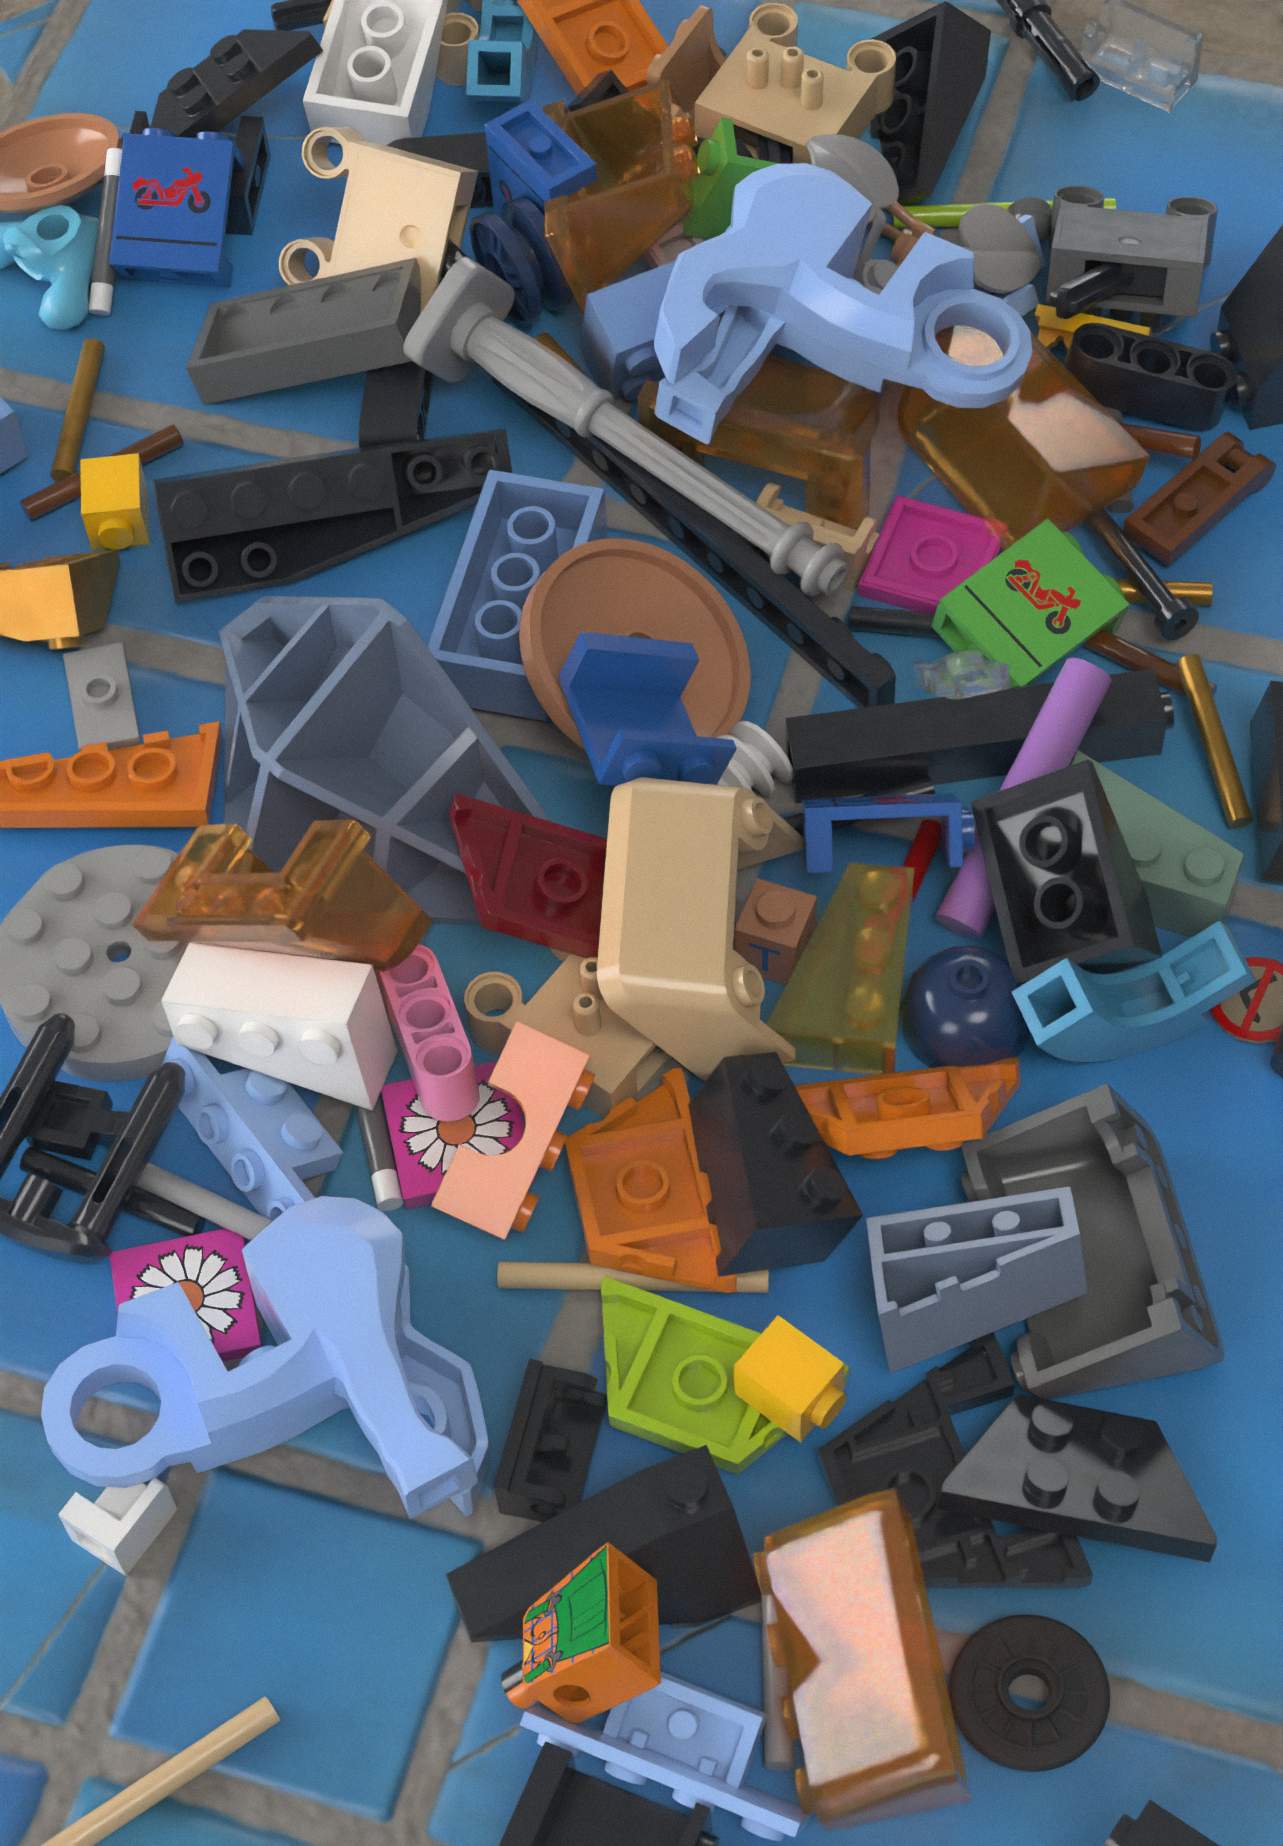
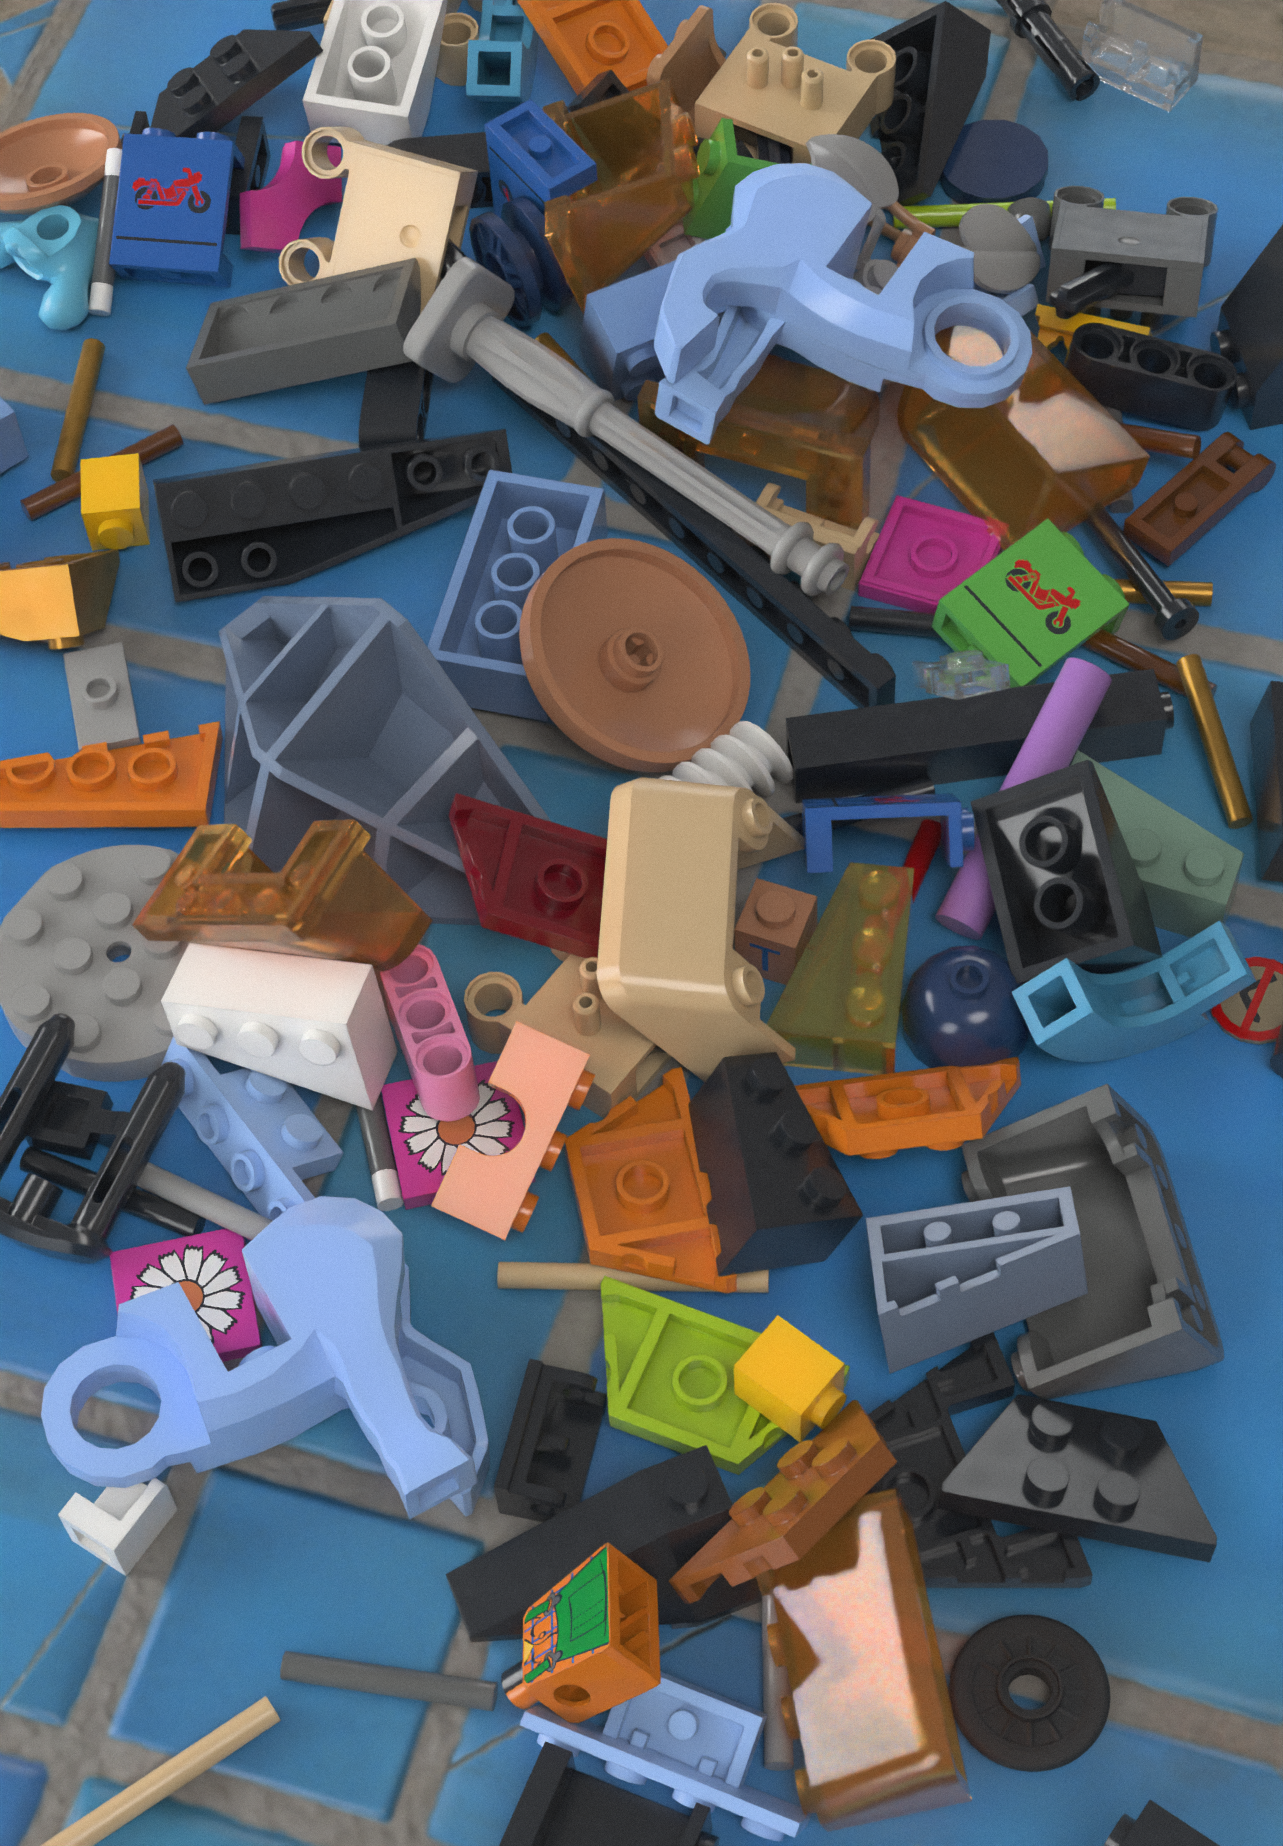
blue panel [558,631,737,786] -> none
none -> dark pink tile [240,141,342,254]
none -> dark grey bar [280,1651,498,1711]
none -> dark orange wing [669,1400,897,1604]
none -> dark blue tile [939,120,1048,204]

